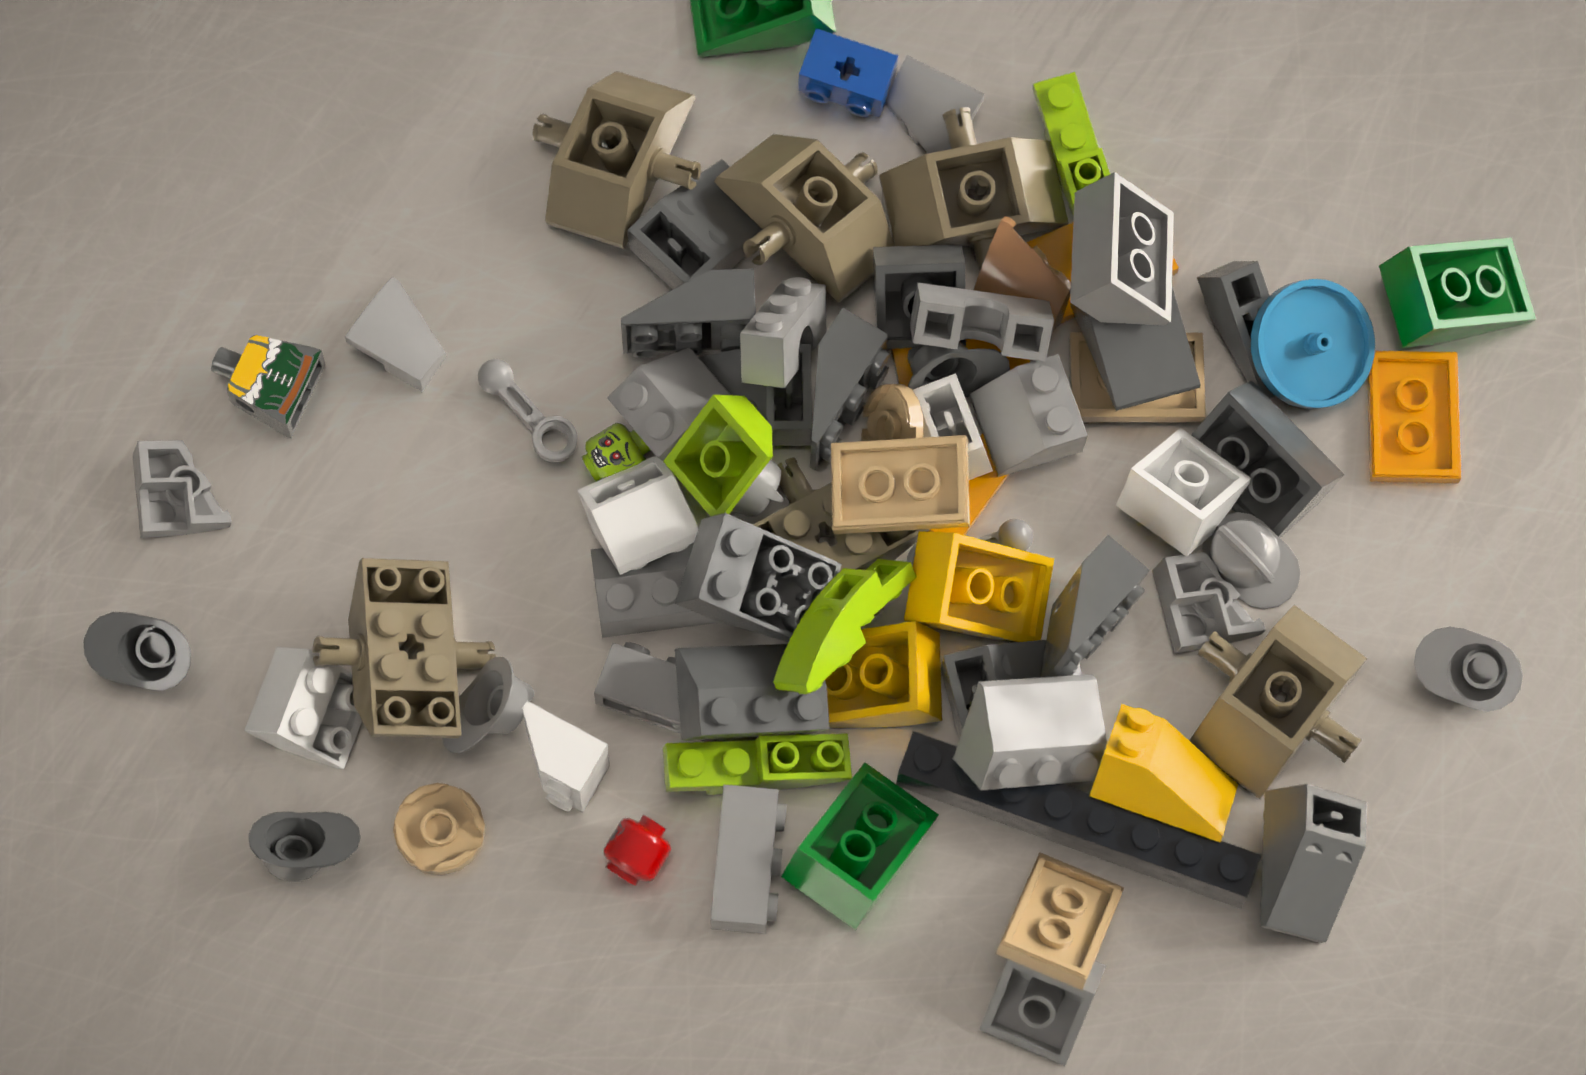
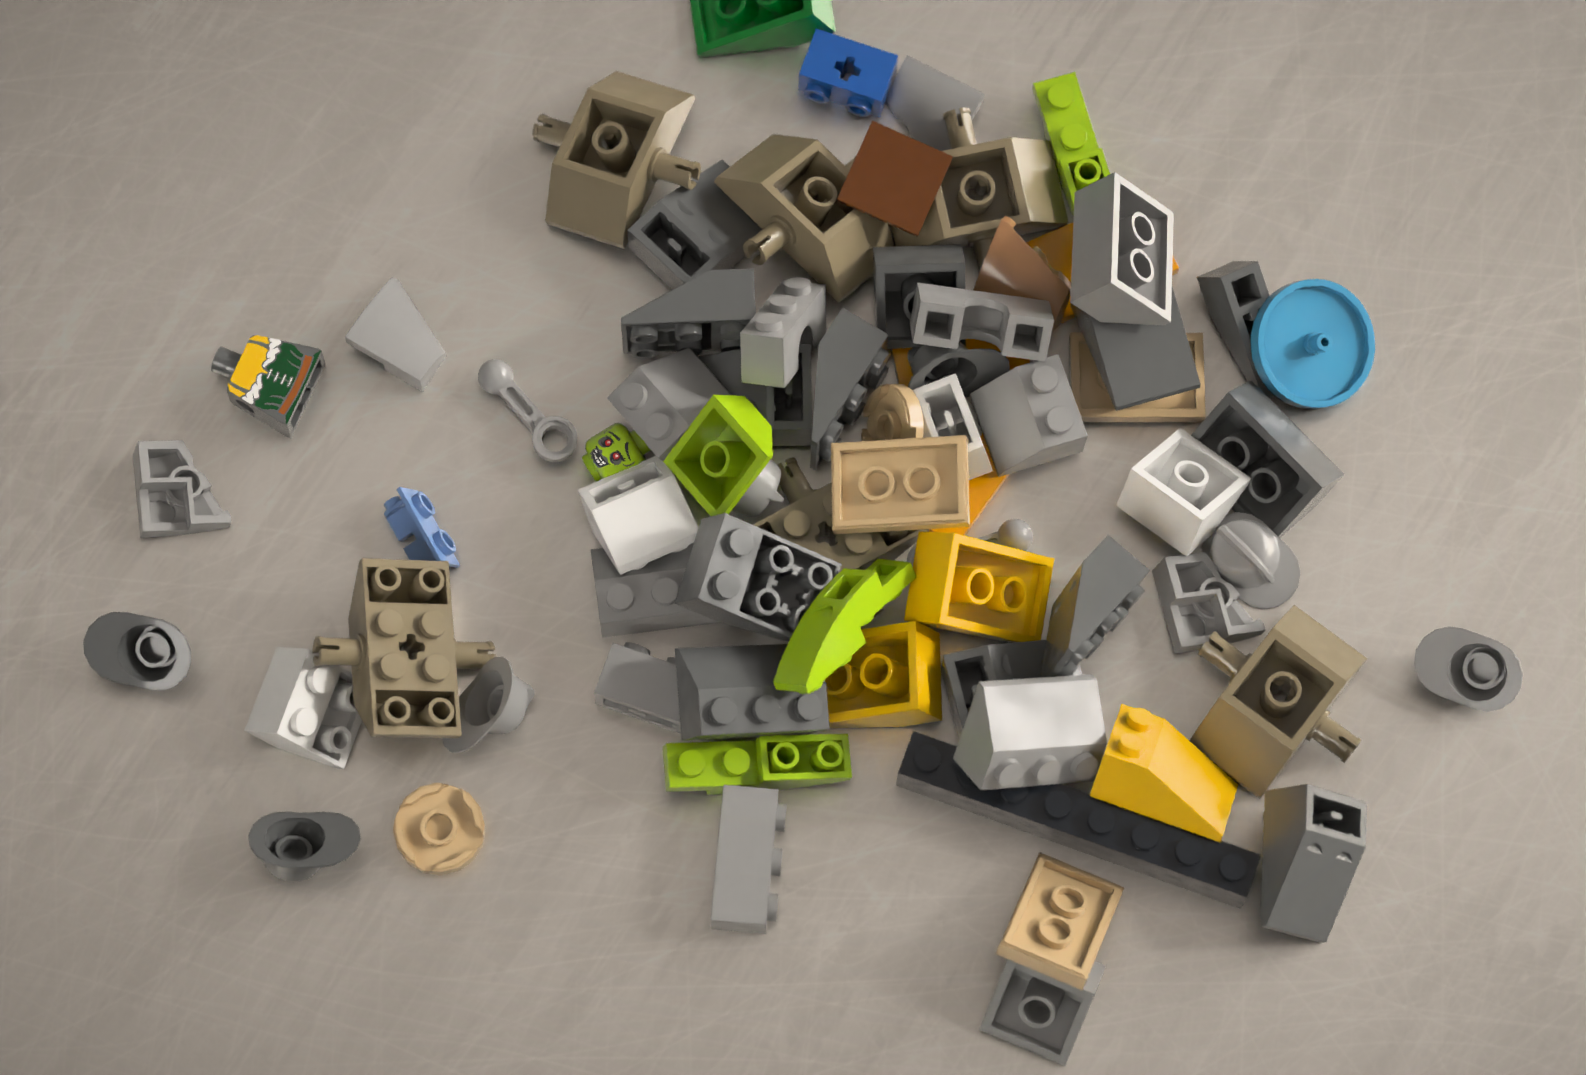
white slope [522,701,610,812] -> none
red head [603,814,671,886] -> none
green slope [781,762,939,930] -> none
light orange tile [1367,351,1461,483] -> none
green slope [1379,237,1536,348] -> none
none -> medium blue hinge [384,487,460,568]
none -> reddish brown piece [836,120,953,237]

